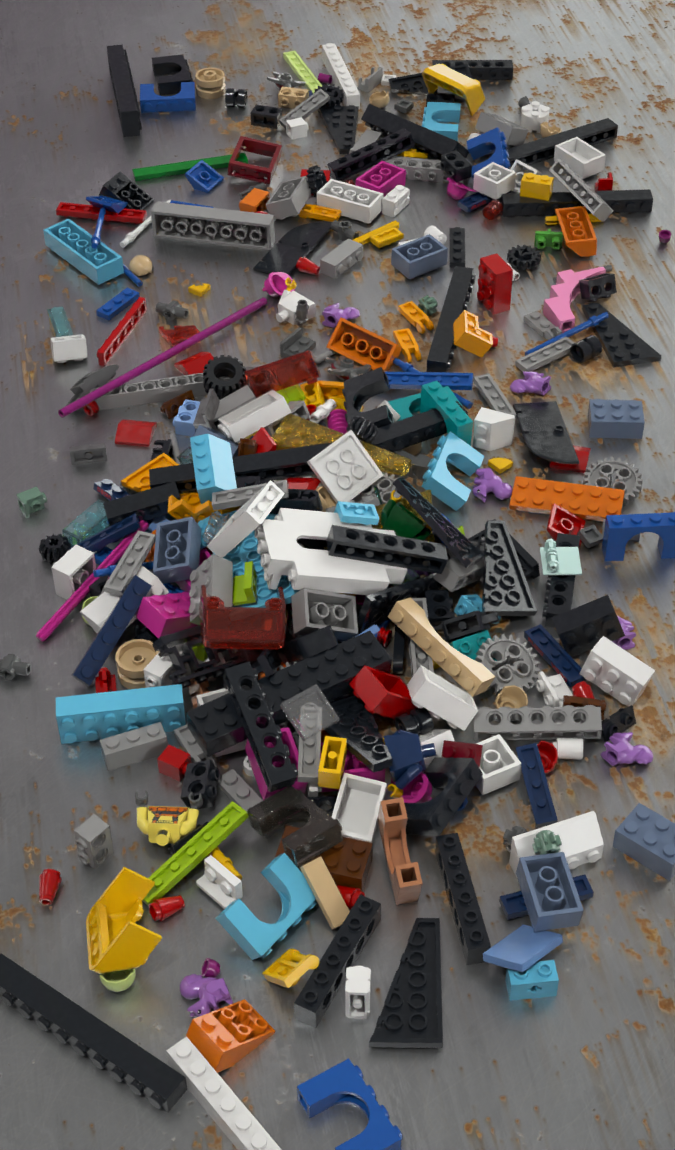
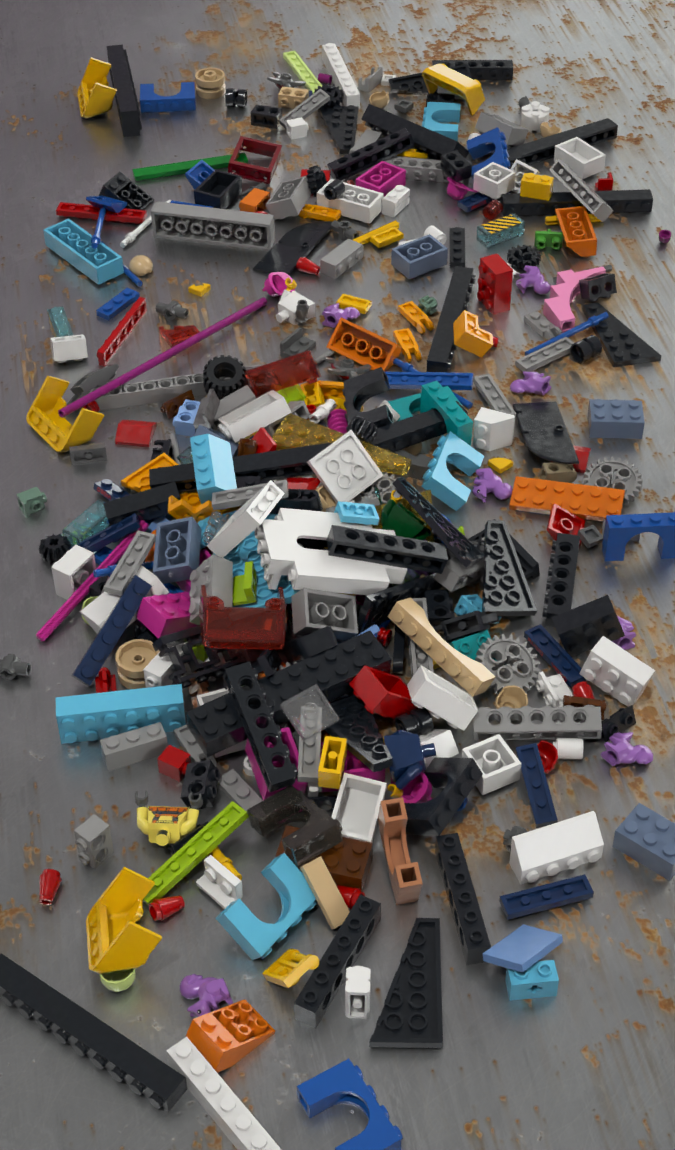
black arch [152,54,193,96] -> none
red slope [174,351,213,375] -> none
magenta hinge [201,958,220,978] -> none
dark red plate [441,740,483,767] -> none
sand blue brick [516,852,584,932] -> none
sand green gear [532,830,562,855] -> none
light aqua hinge [540,539,582,575] -> none
none -> yellow windscreen [26,375,105,453]
none -> yellow windscreen [77,57,117,119]
none -> black piece [194,170,242,209]
none -> black brick [324,179,345,200]
none -> yellow plate [336,294,372,314]
none -> clear light blue brick [476,213,525,248]
none -> medium lavender animal [516,266,551,295]
none -> dark tan leg [540,462,577,483]

